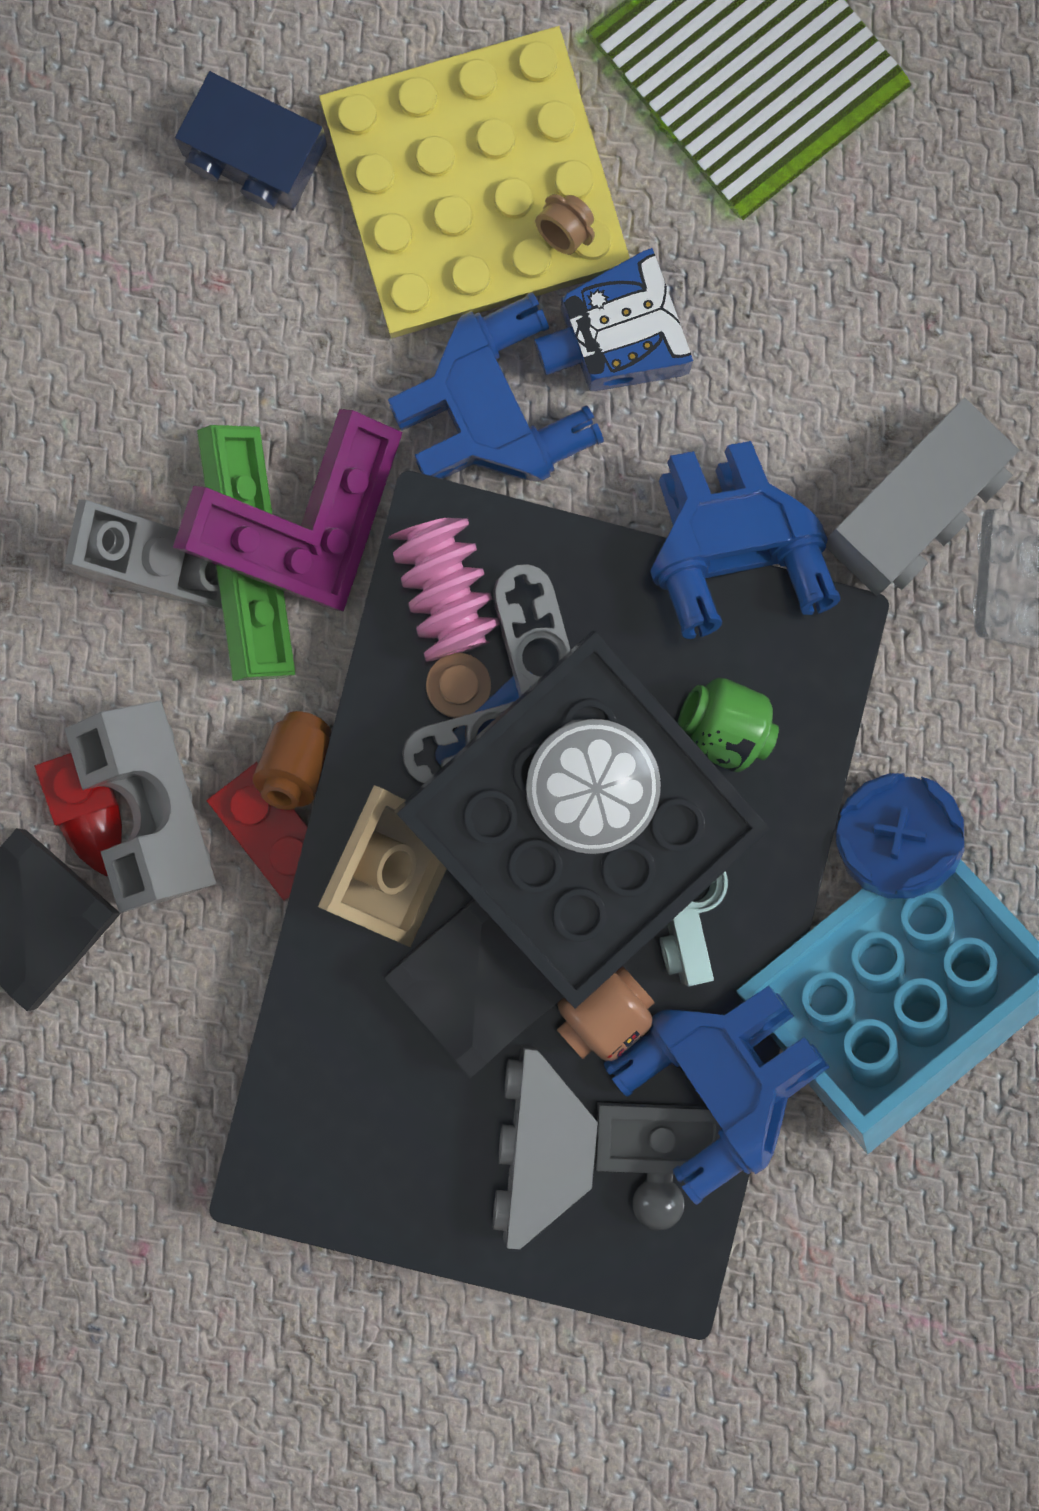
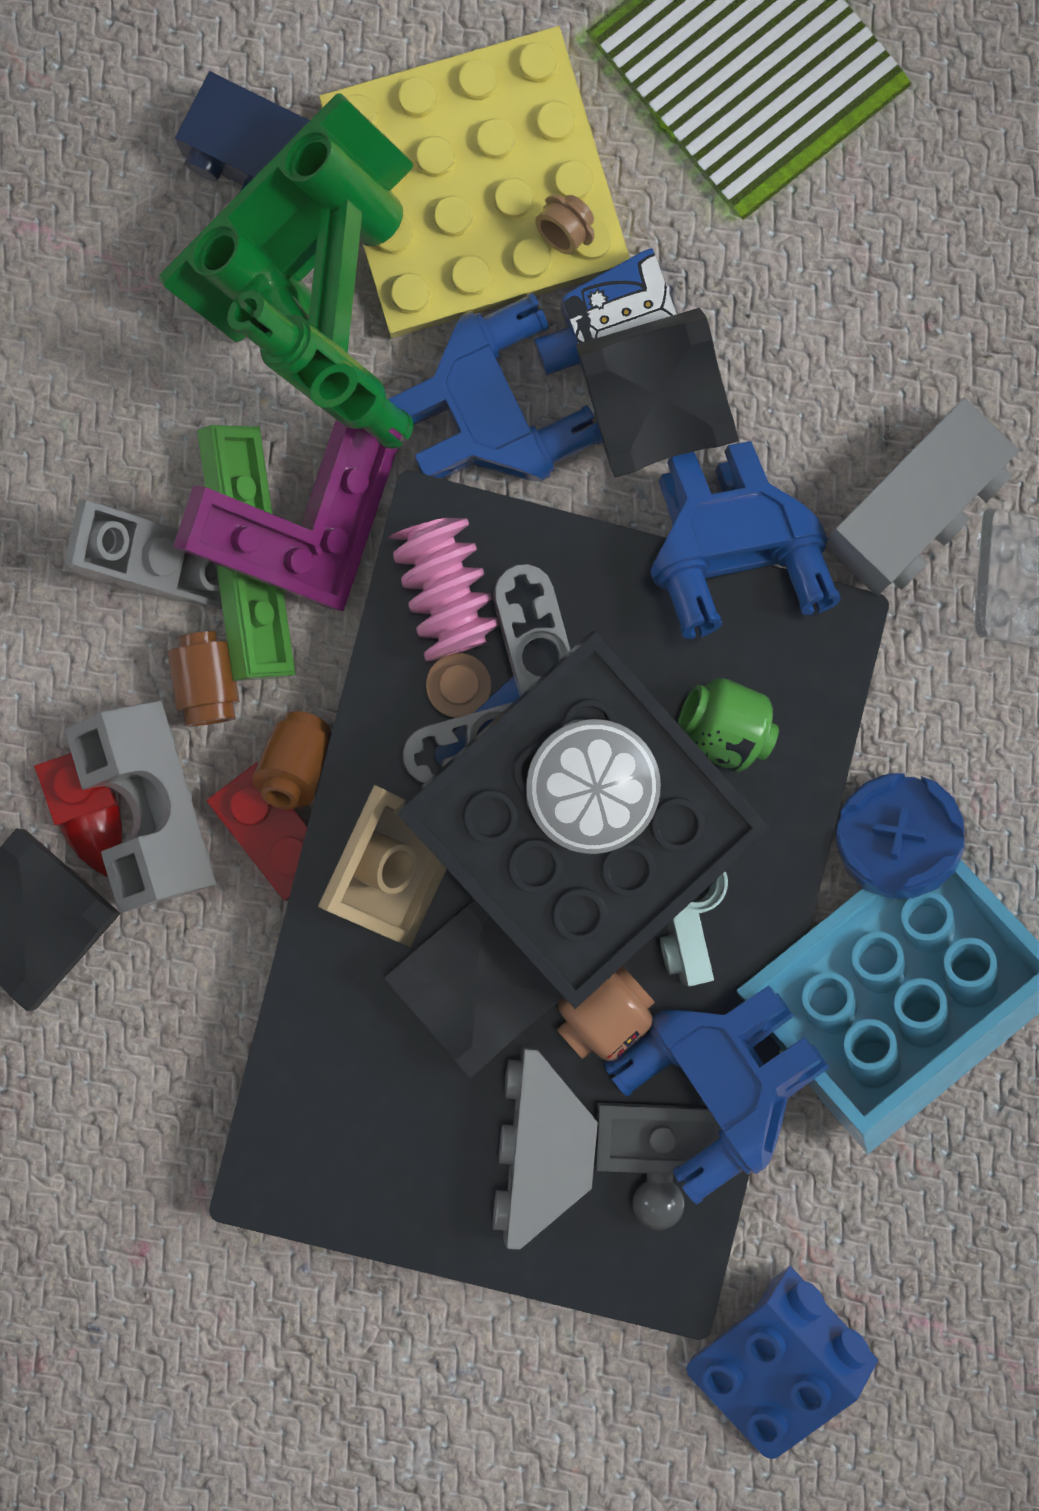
none -> green plate [159,93,413,449]
none -> dark orange brick [167,631,240,727]
none -> black brick [575,307,739,478]
none -> blue bracket [686,1266,878,1459]

